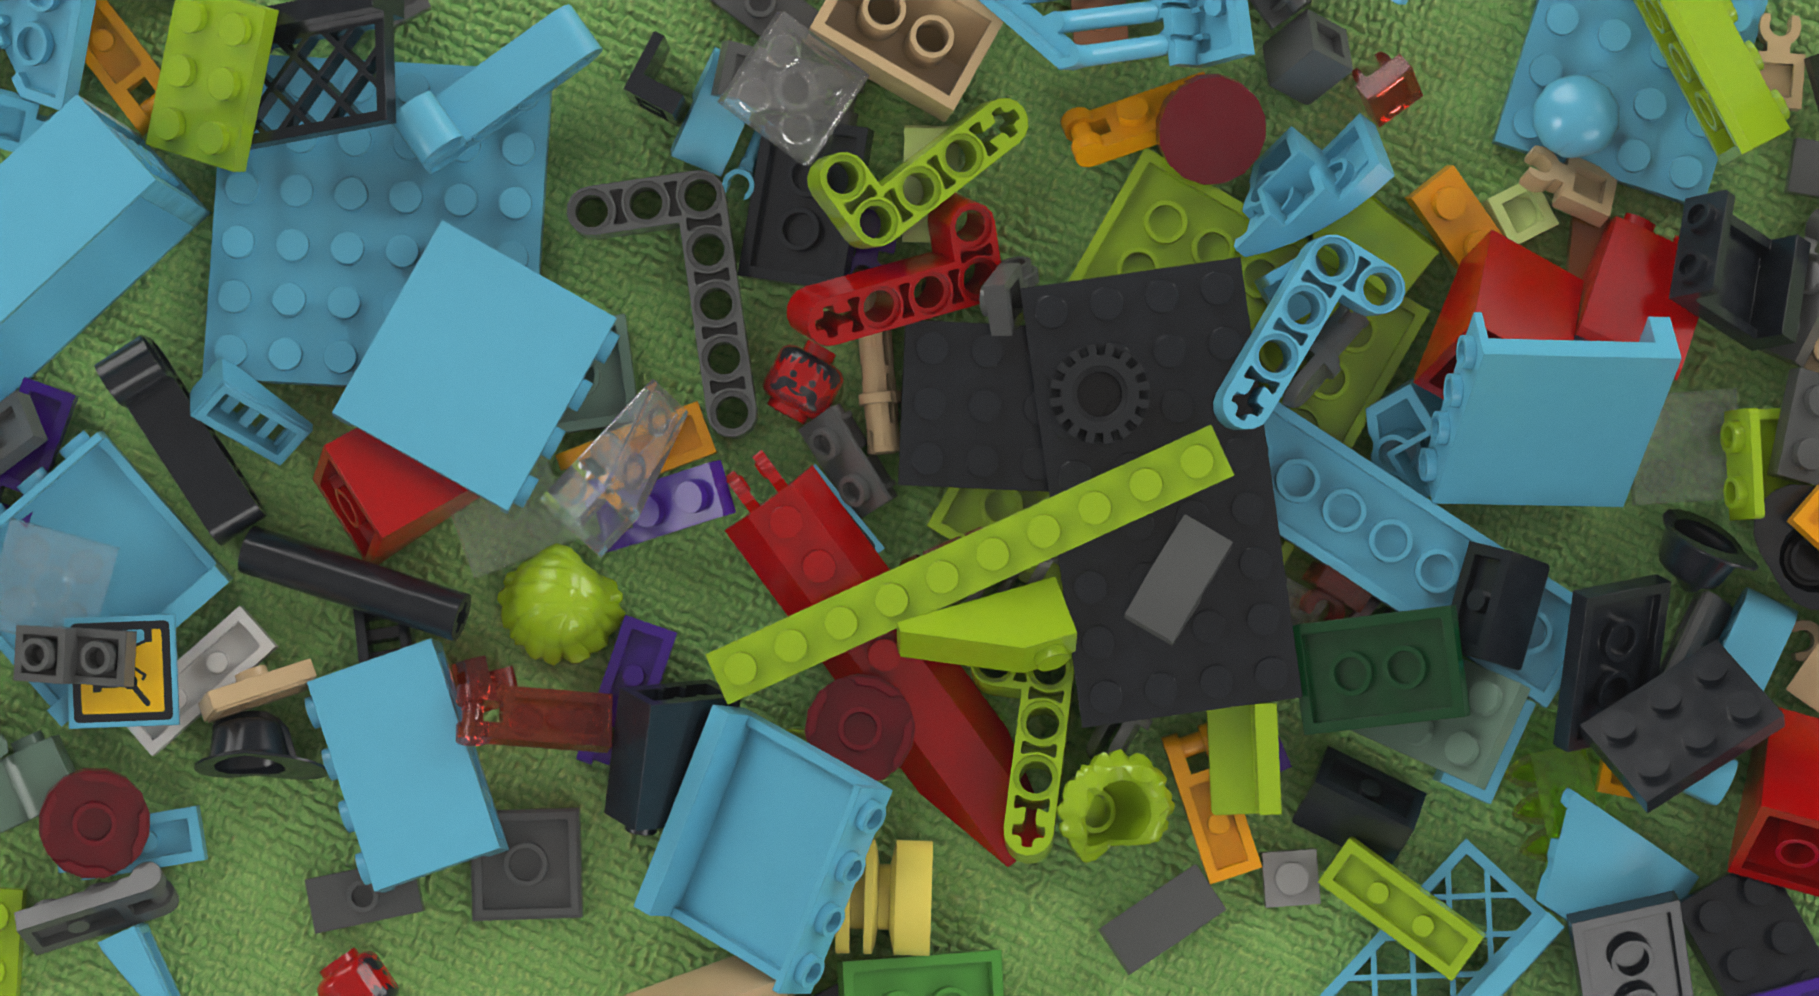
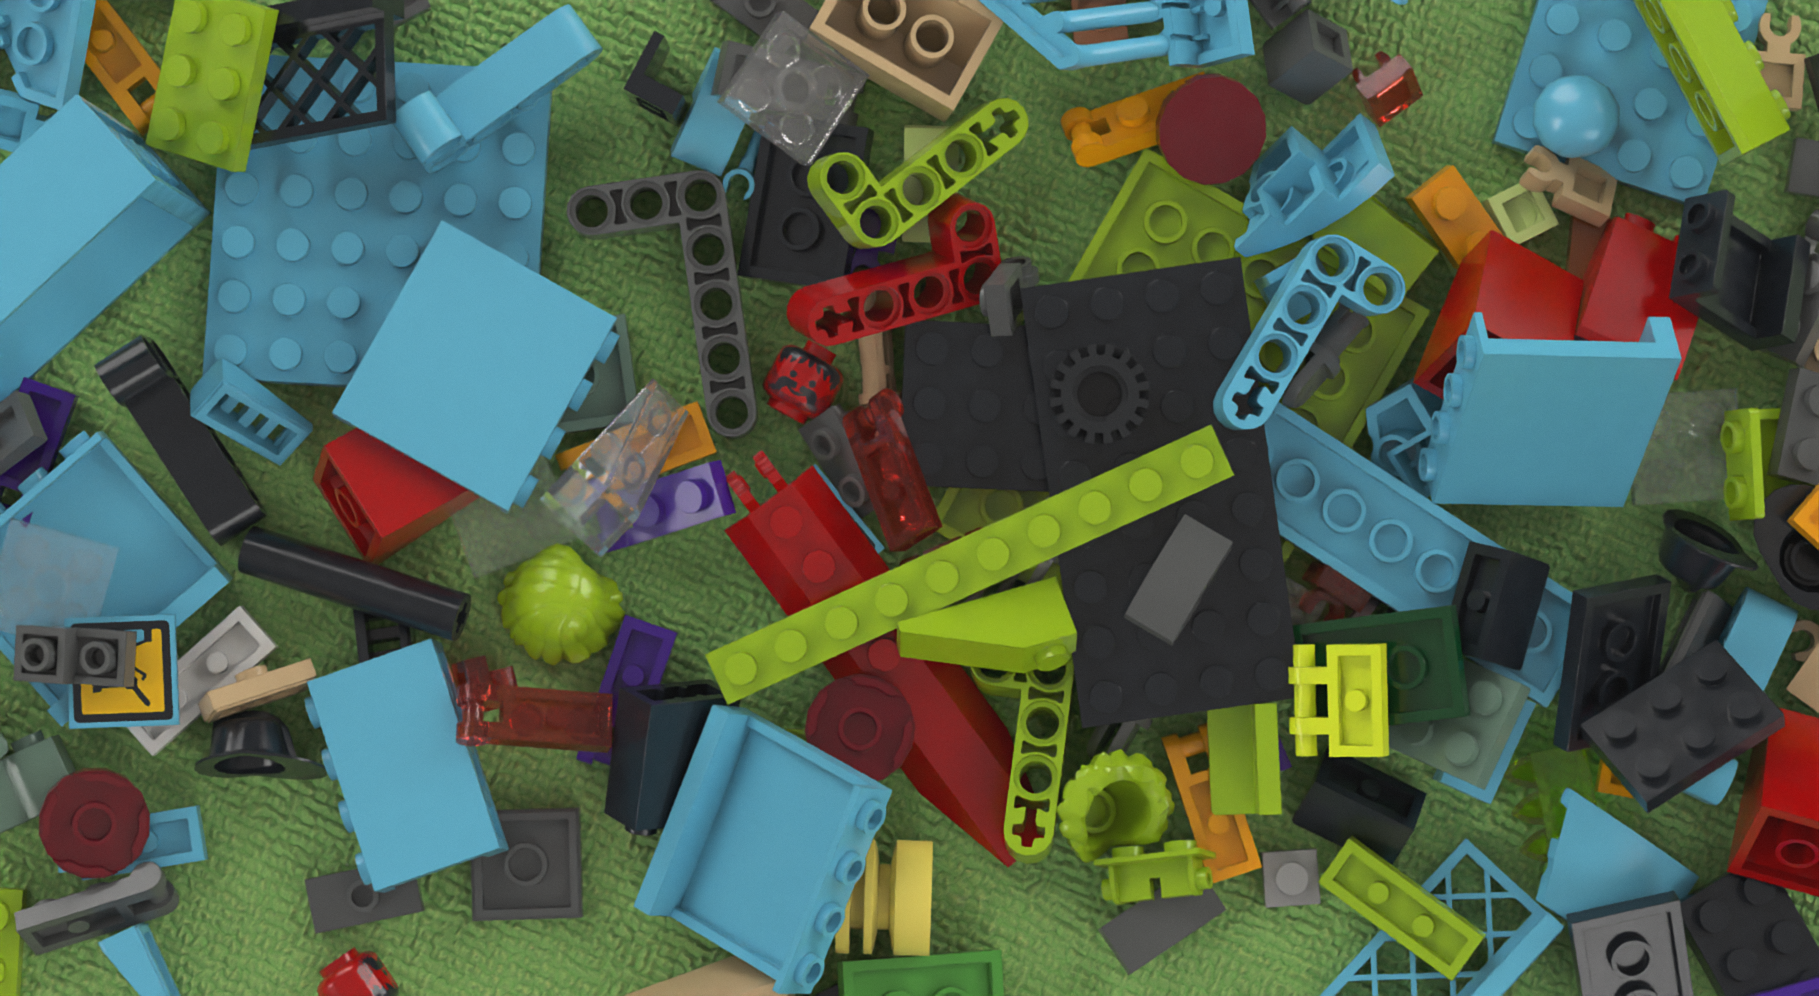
none -> clear red plate [842,388,943,552]
none -> lime hinge [1094,840,1216,905]
none -> neon yellow plate [1288,643,1389,757]

